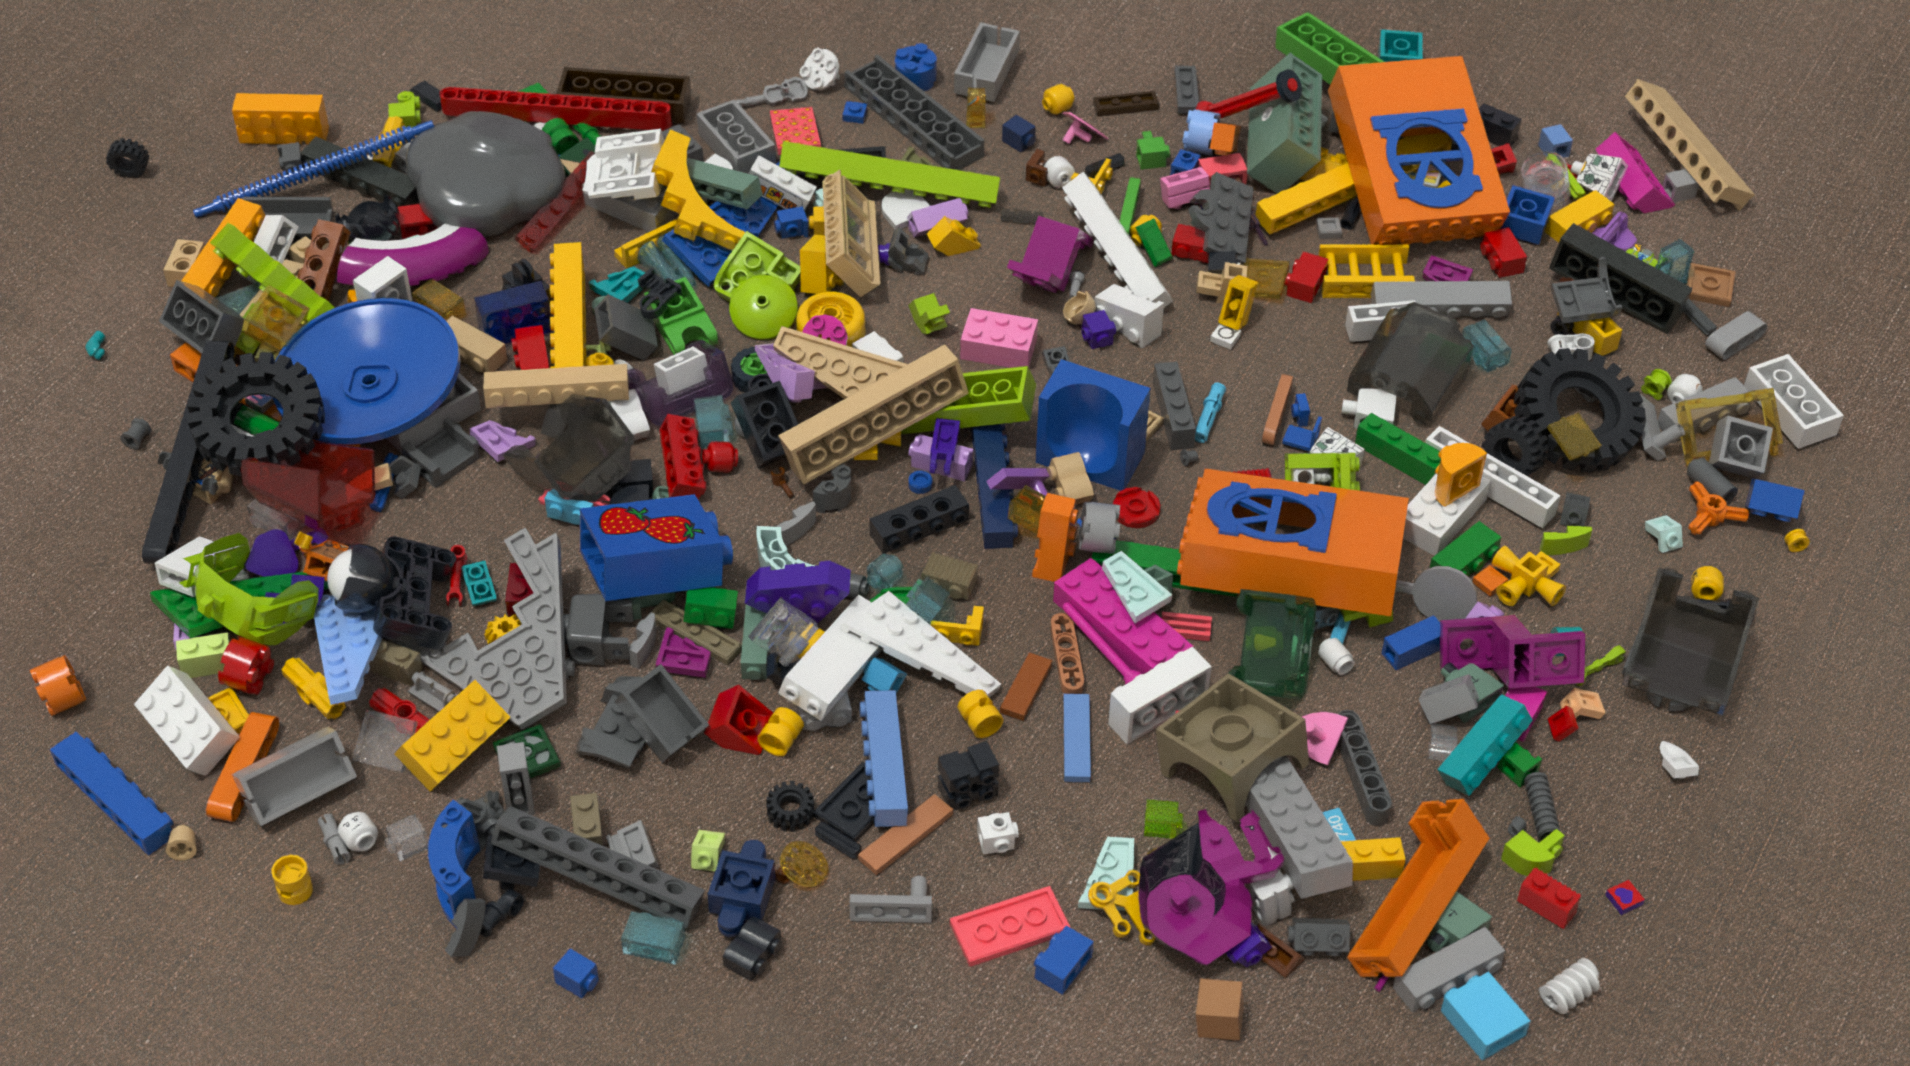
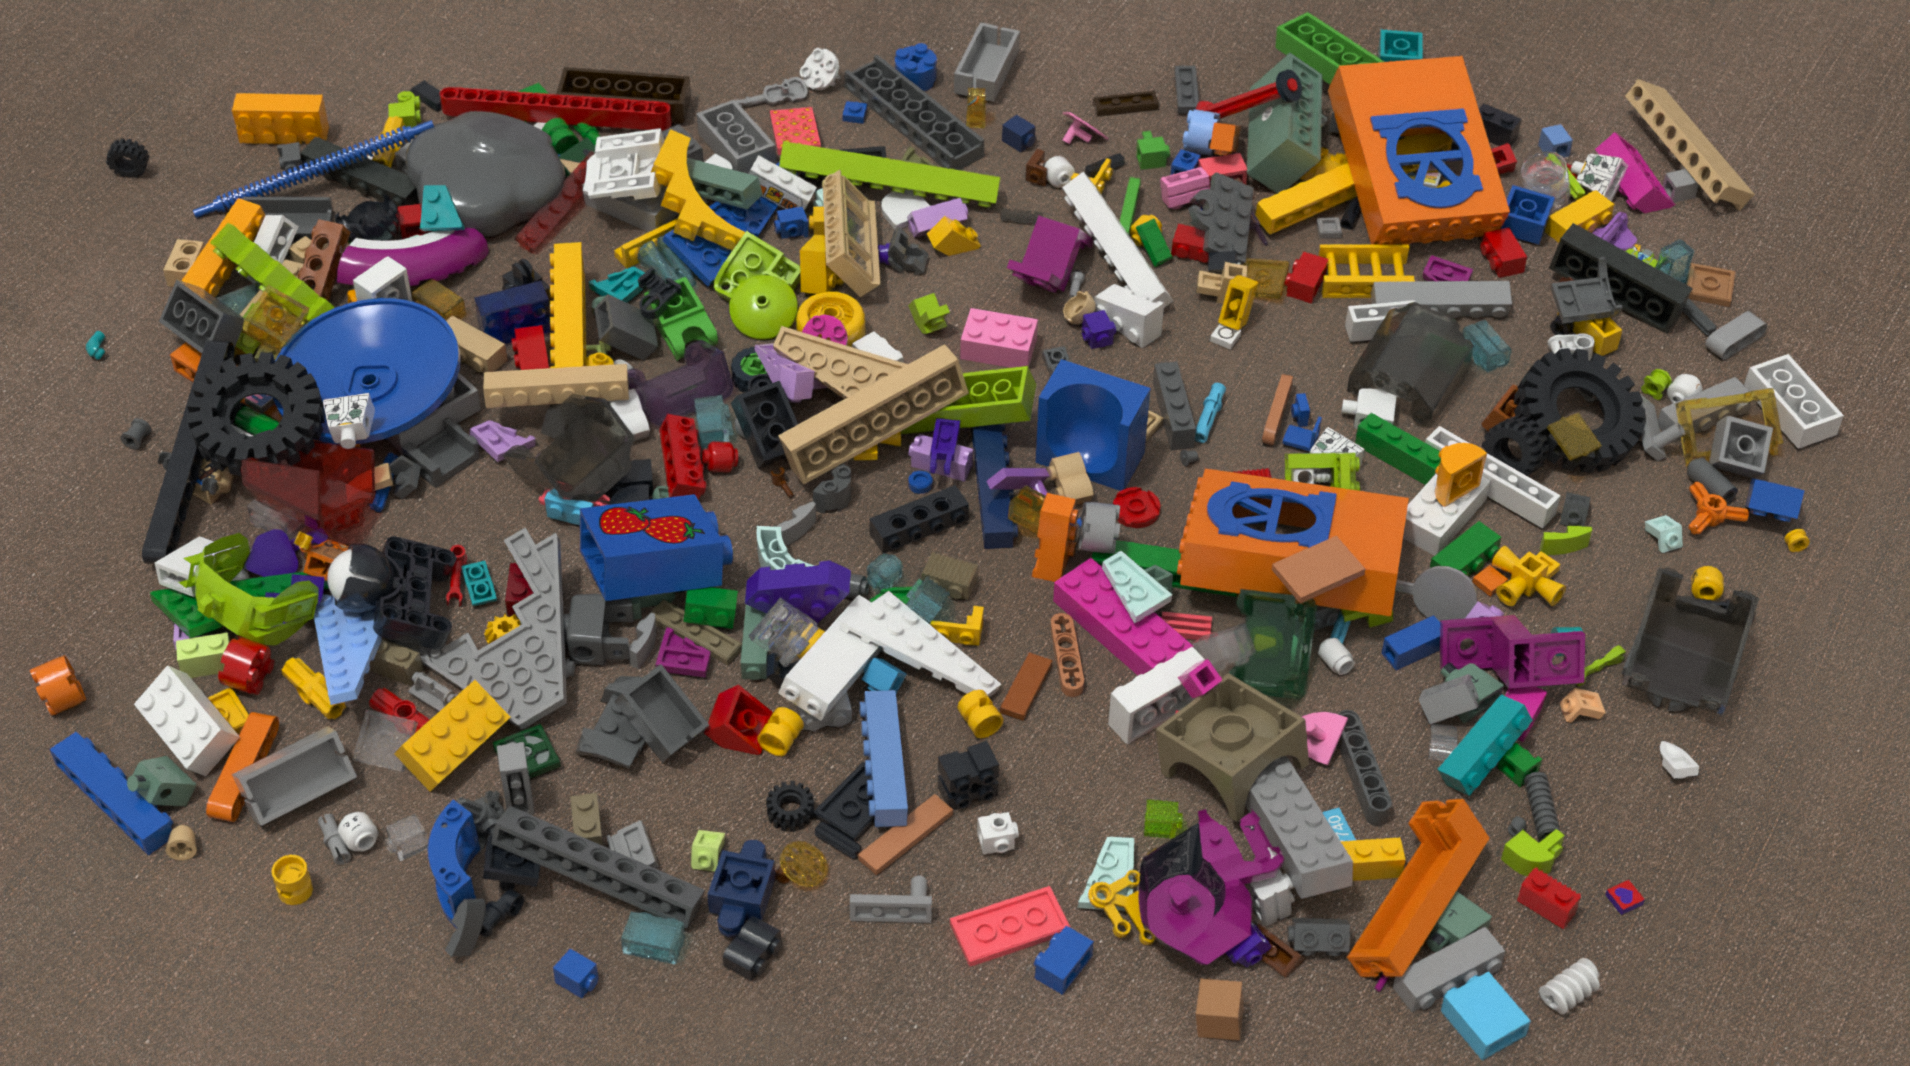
white brick [654,346,710,396] -> none
yellow head [1042,84,1075,115] -> none
dark pink piece [1062,602,1142,685] -> none
medium blue tile [1063,694,1091,782] -> none
red tile [1547,705,1579,742] -> none
none -> sand green torso [127,756,197,806]
none -> white torso [323,393,375,449]
none -> teal wing [420,185,465,231]
none -> dark pink brick [1177,659,1222,698]
none -> clear brick [1192,623,1256,672]
none -> nougat tile [1272,536,1365,603]

